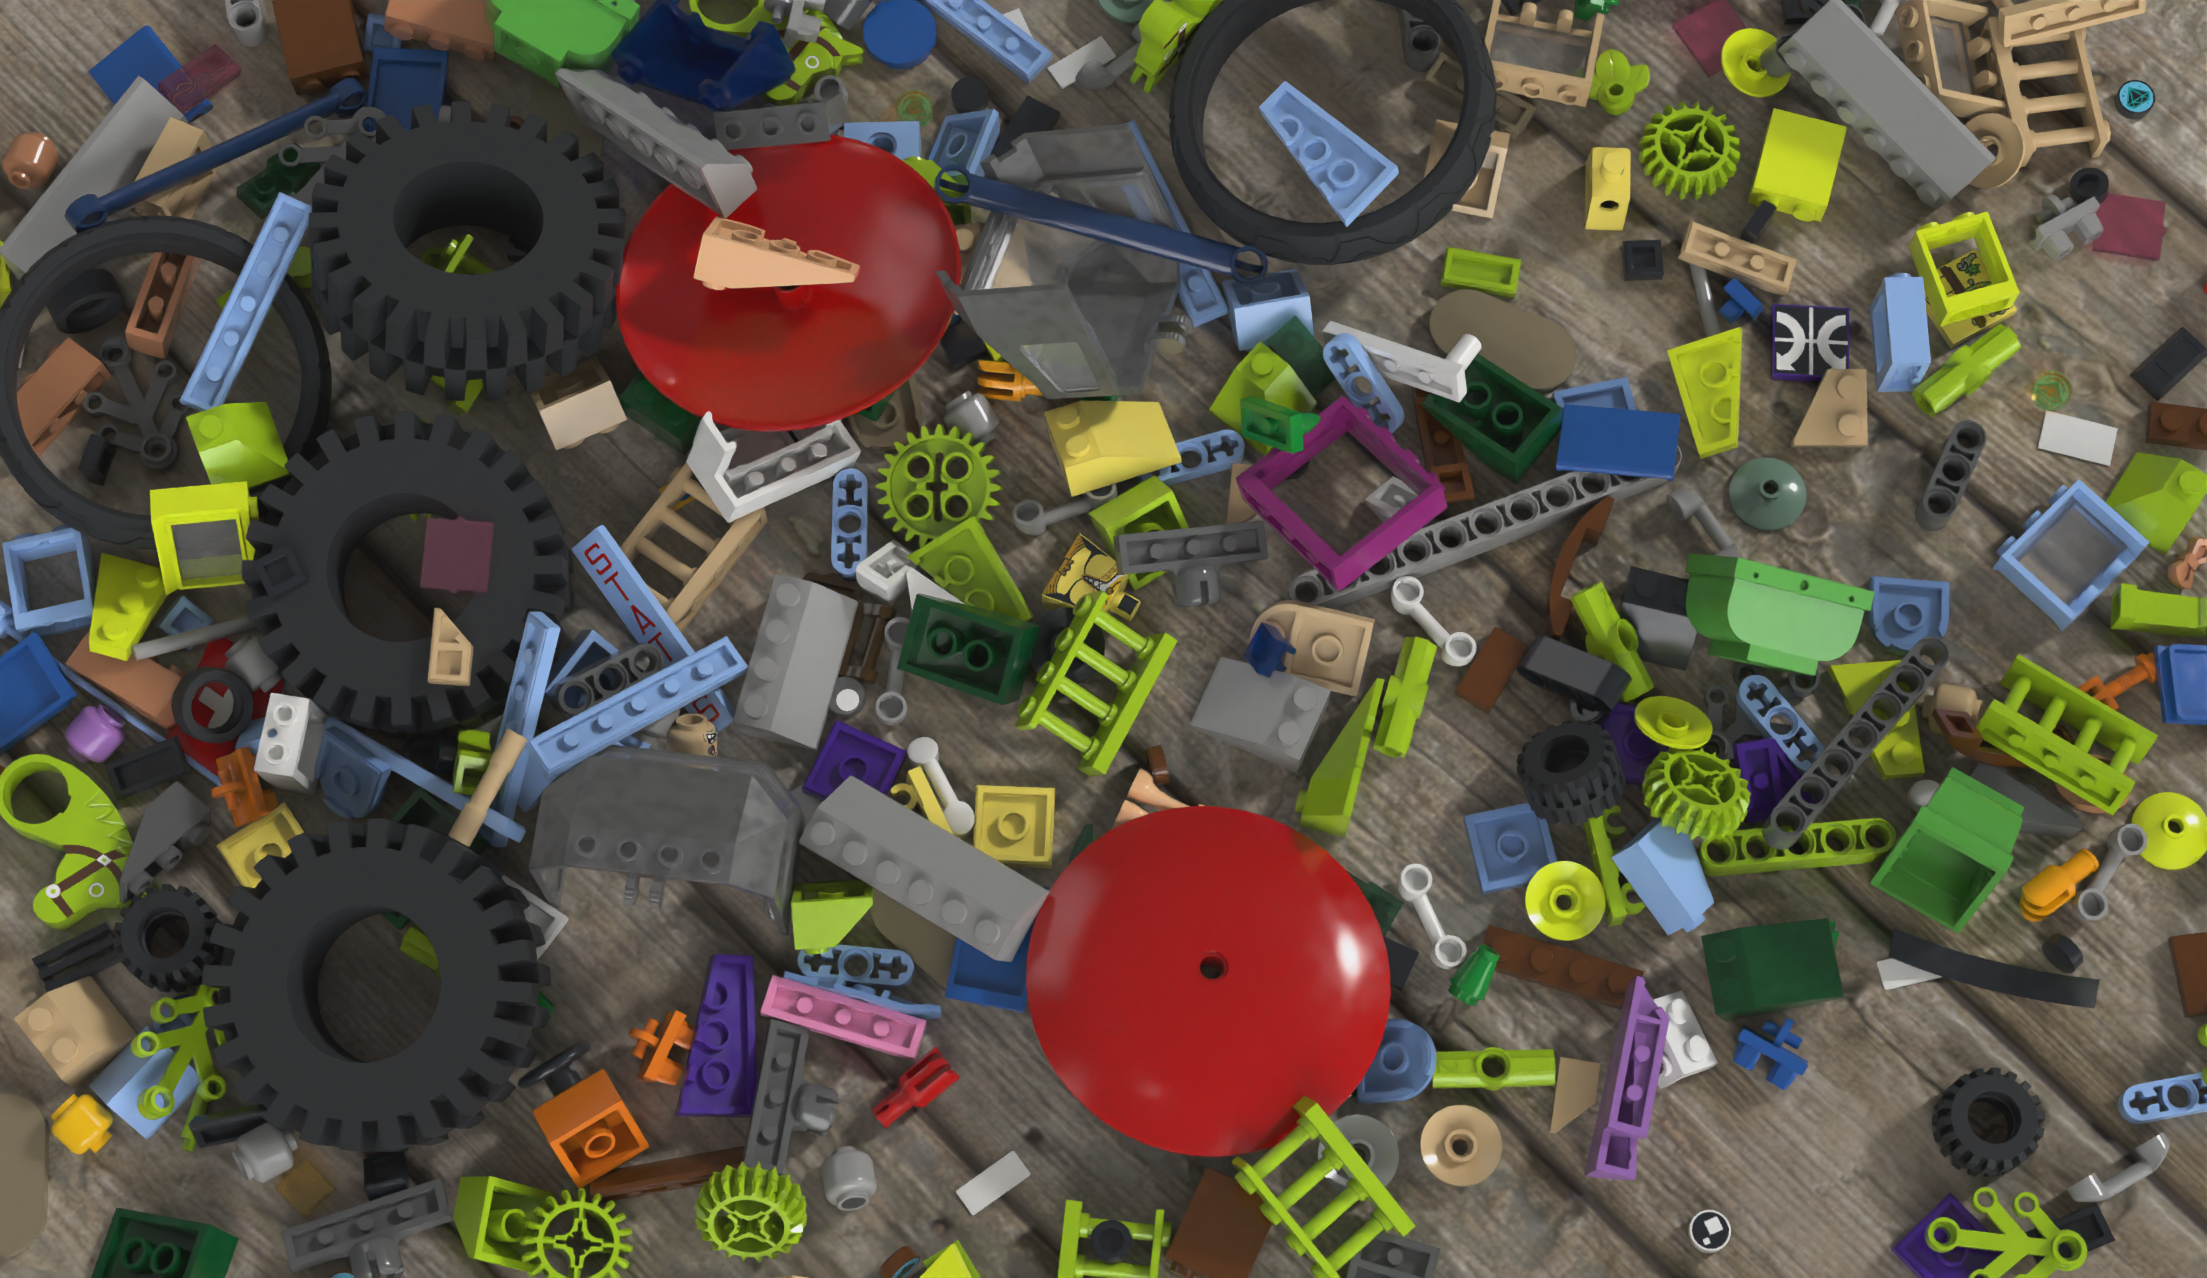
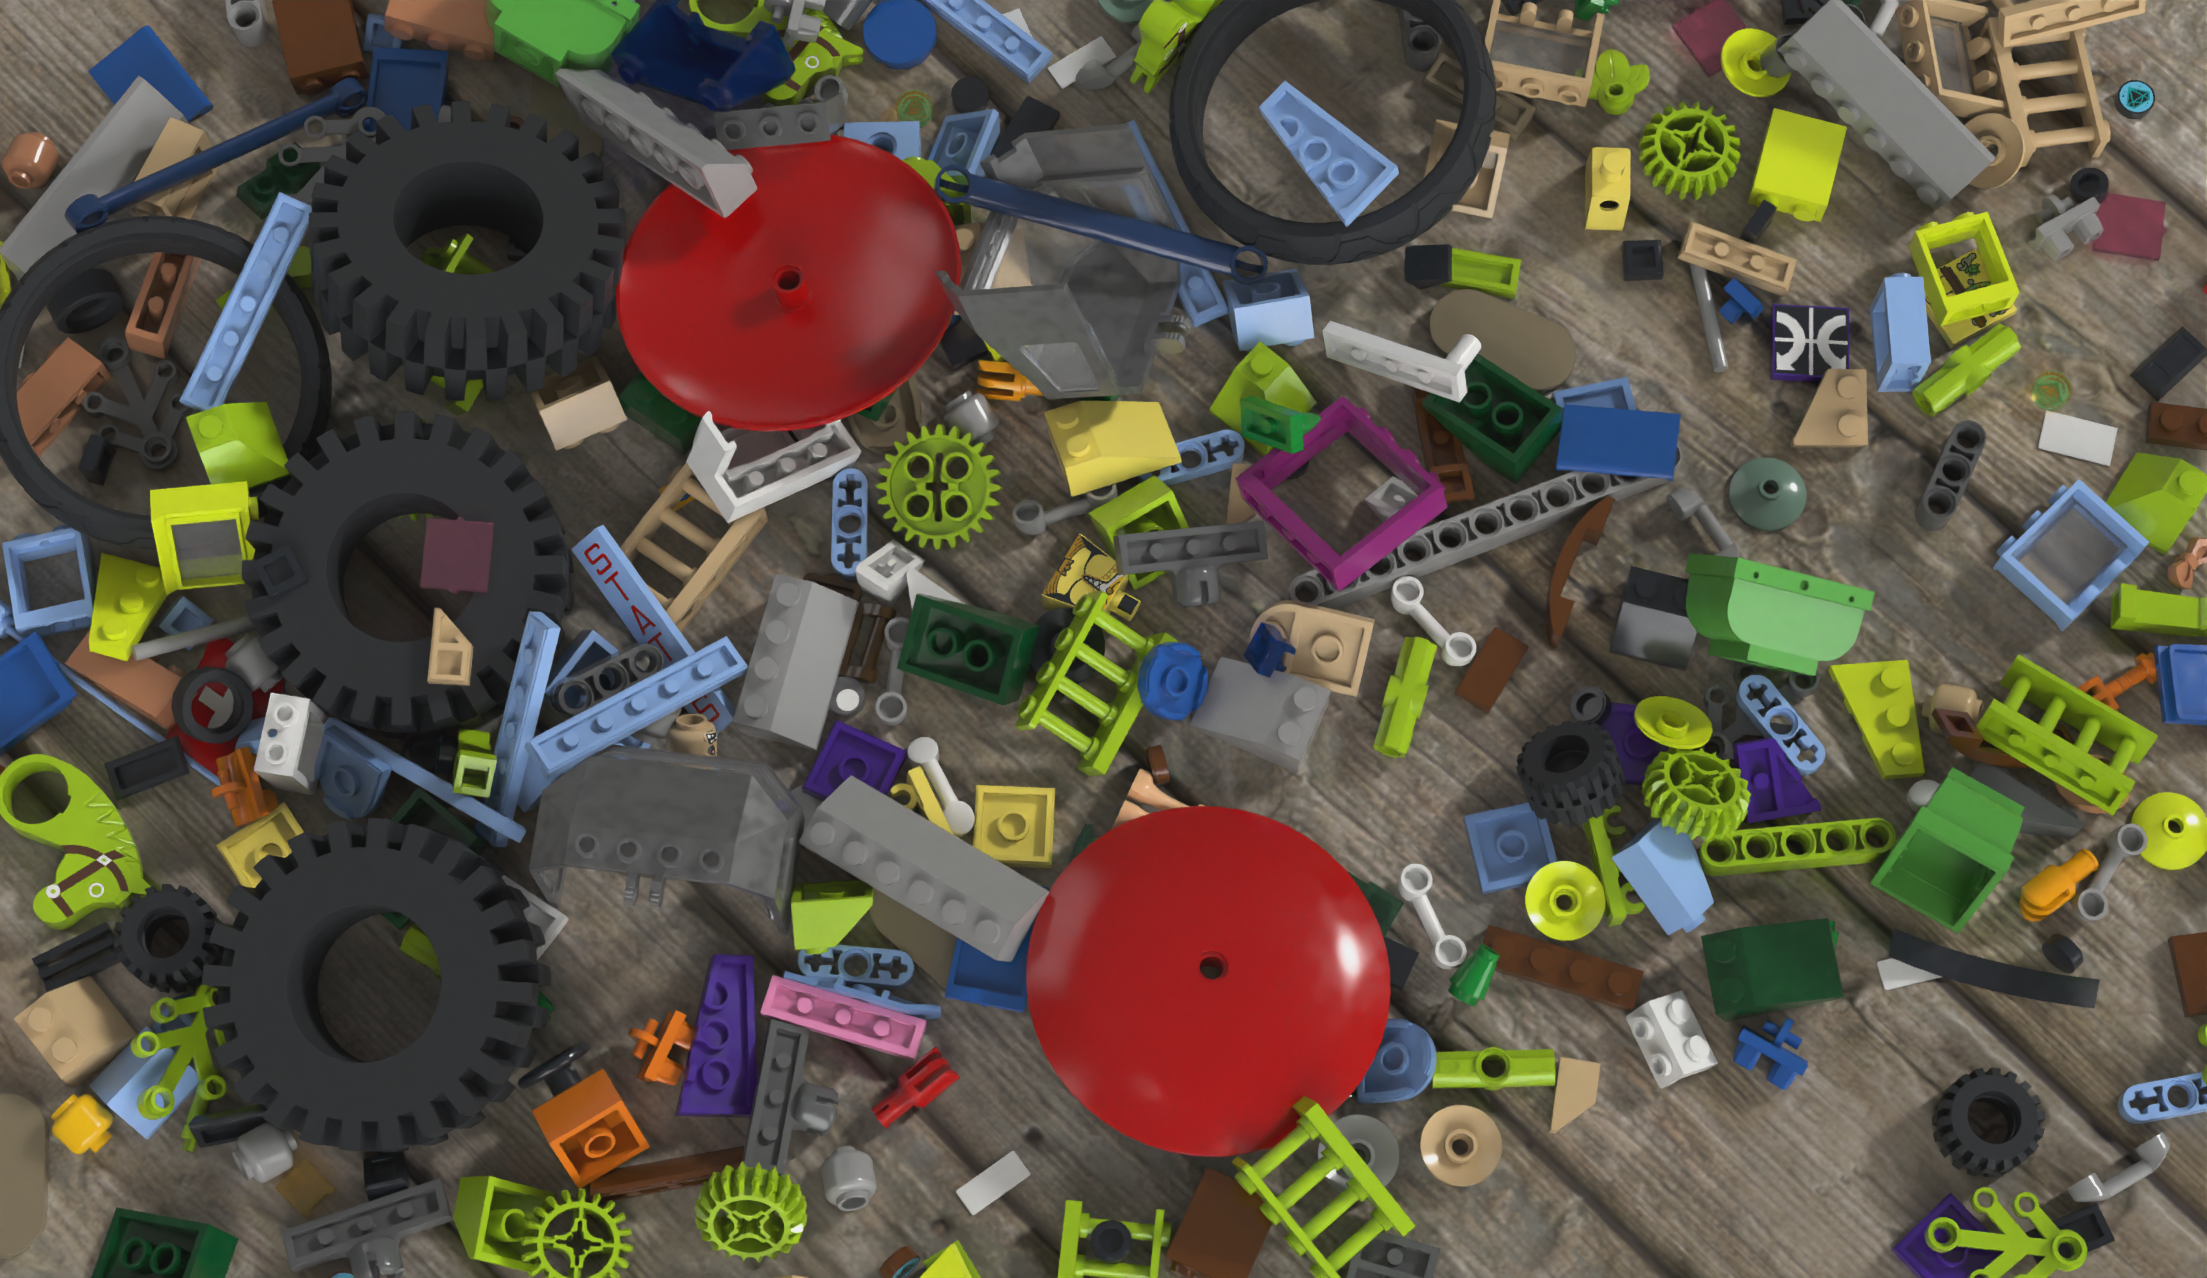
medium lavender head [65,704,125,764] -> none
dark grey slope [120,781,212,904] -> none
clear pink tile [158,44,241,114] -> none
tan piece [448,728,528,847] -> none
light nougat wedge [693,216,860,290] -> none
lime wing [907,516,1034,621] -> none
clear green slope [1265,315,1336,398] -> none
lime wedge [1294,678,1385,838] -> none
light blue beam [1323,333,1404,434] -> none
black beam [1516,635,1632,714] -> none
lime piece [1570,582,1654,702] -> none
medium lavender wedge [1584,976,1670,1181] -> none
neon yellow wing [1667,327,1742,459] -> none
tile [1688,1210,1731,1253] -> none
dark grey beam [1762,636,1950,850] -> none
medium blue tile [1868,576,1949,657] -> none
none -> blue tile [1138,642,1208,720]
none -> black slope [1405,244,1452,290]

